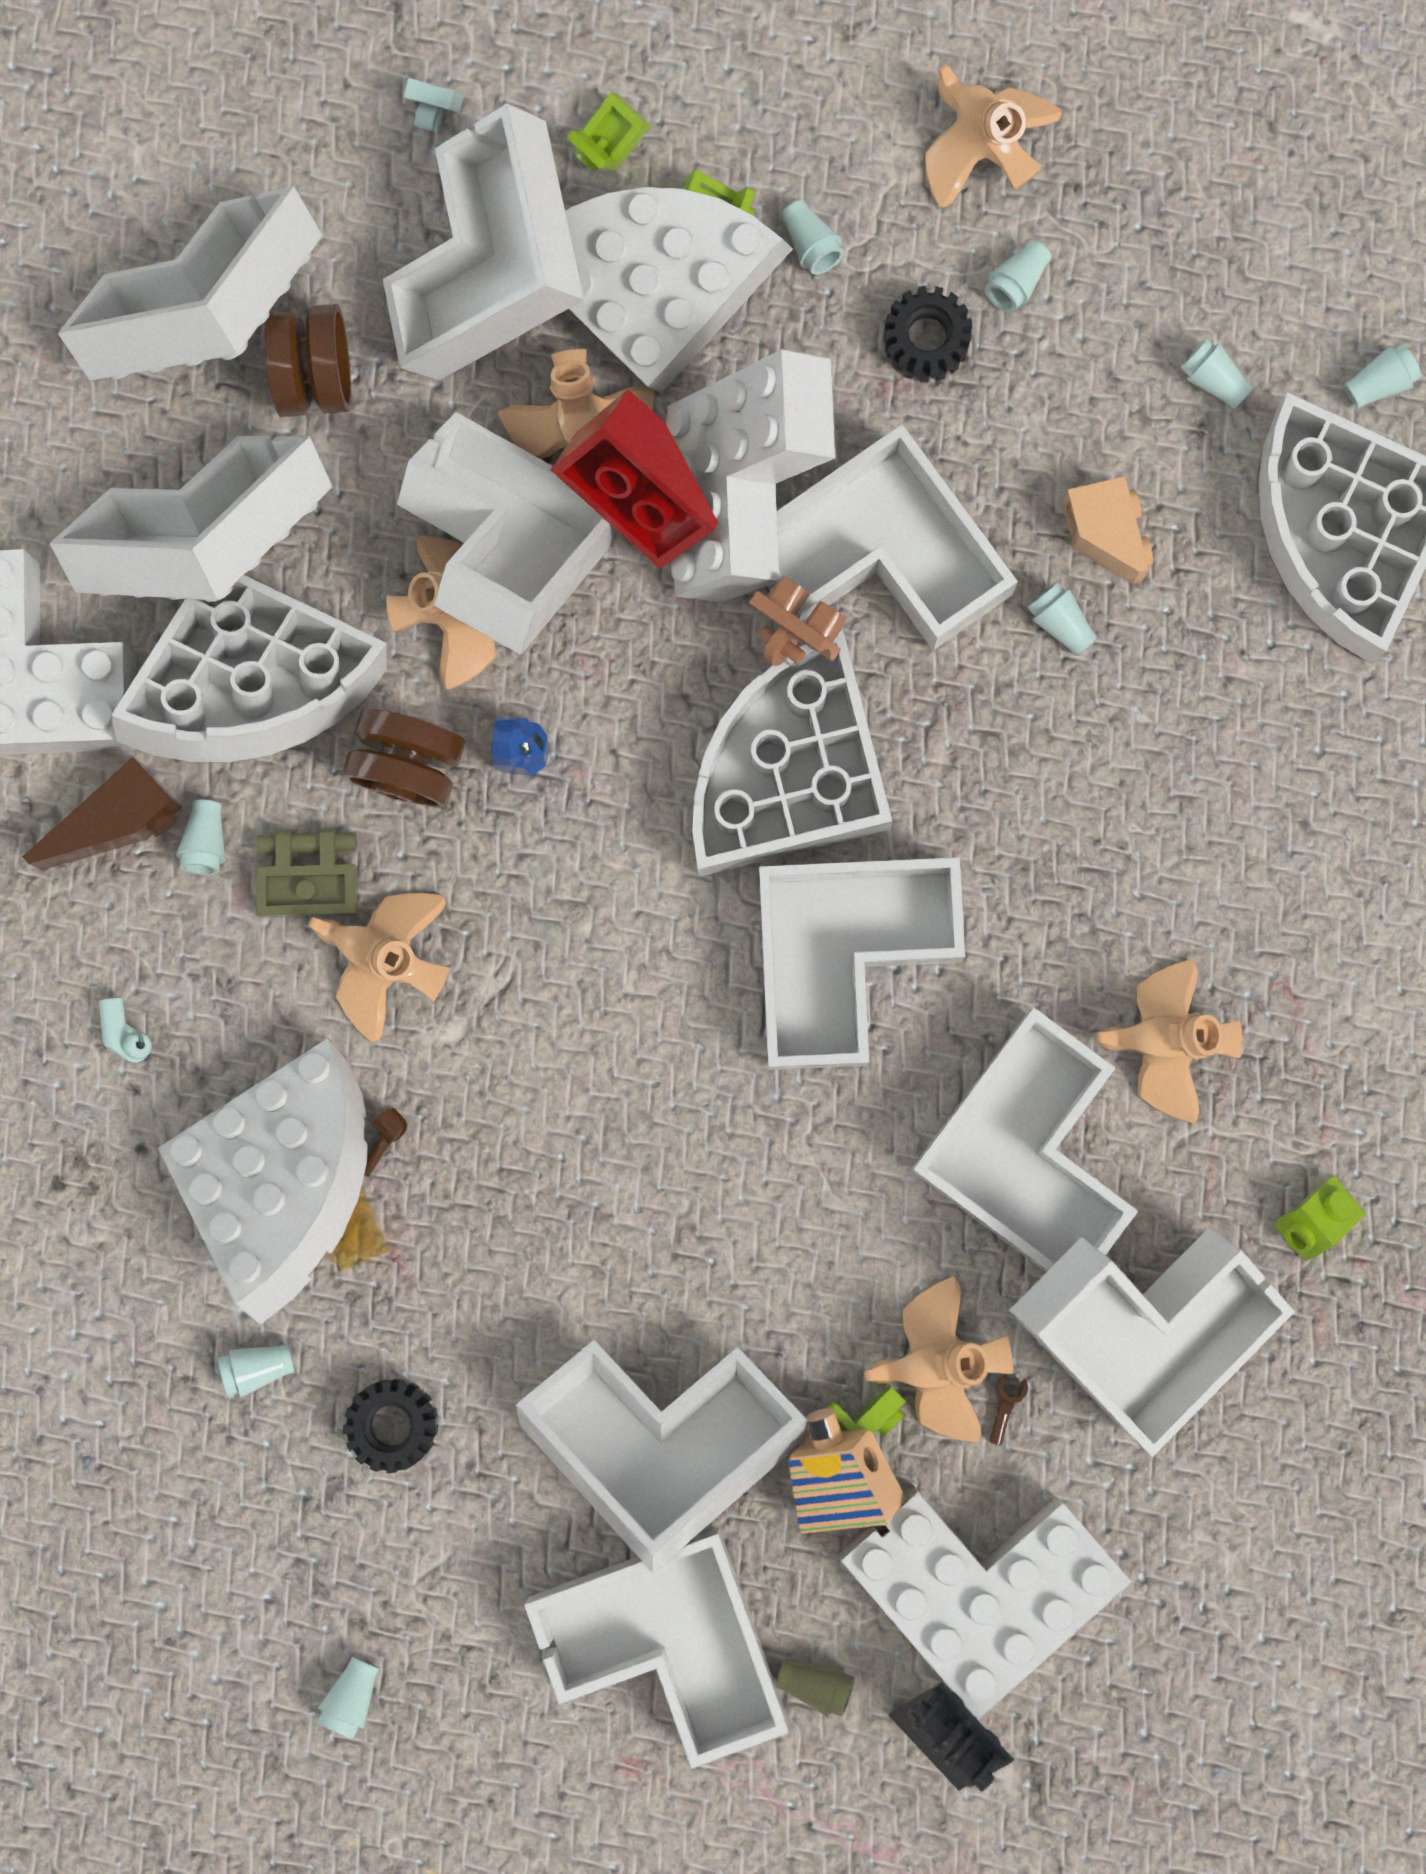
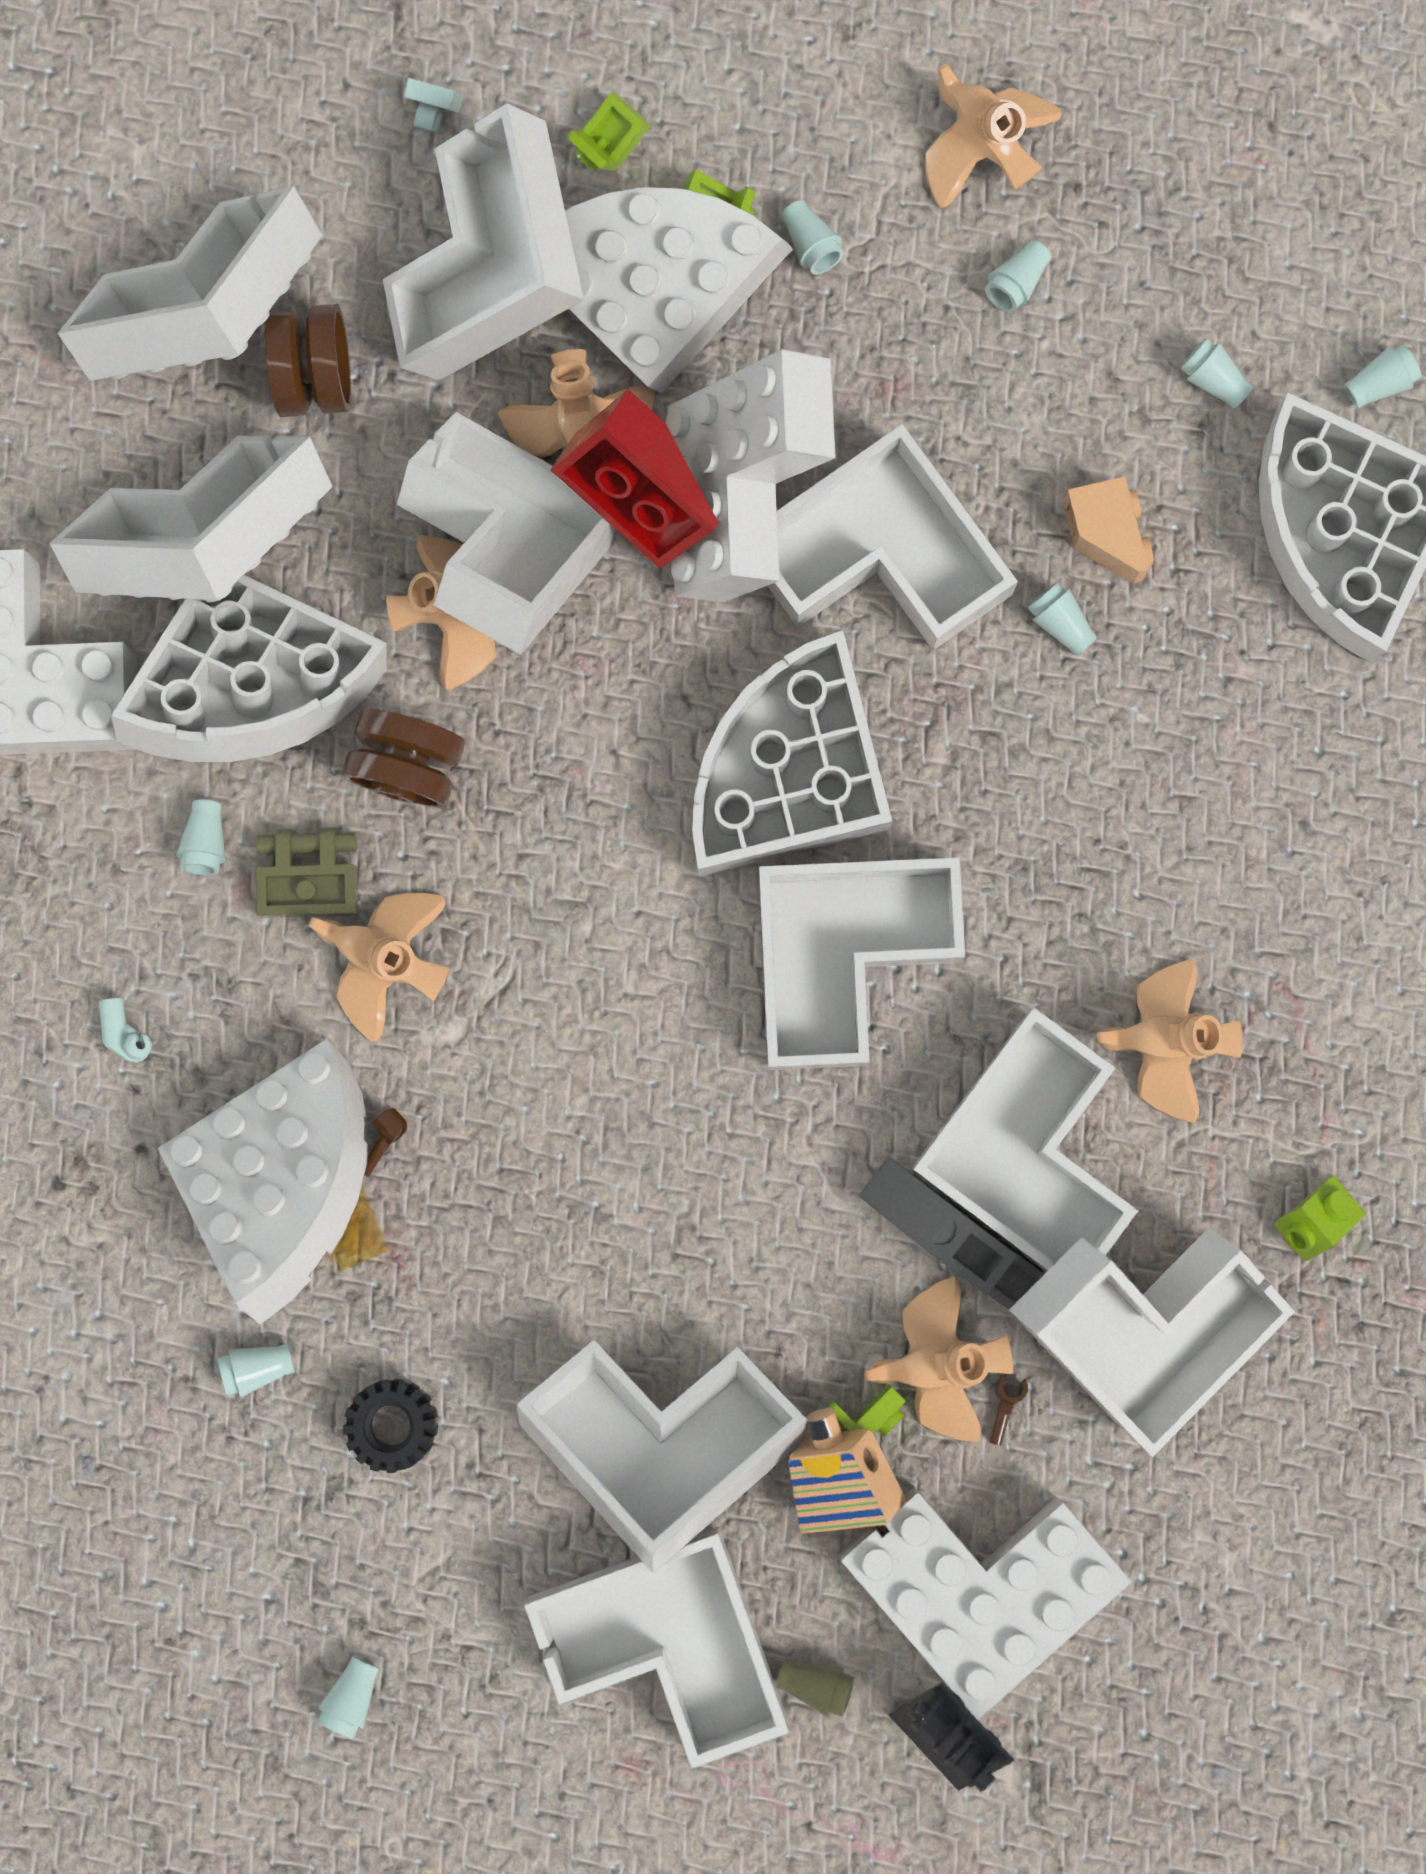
reddish brown slope [22,757,182,870] -> none
blue rock [492,716,549,776] -> none
nougat hips [749,576,846,666] -> none
black tyre [883,286,972,383] -> none
none -> dark grey slope [859,1156,1045,1310]

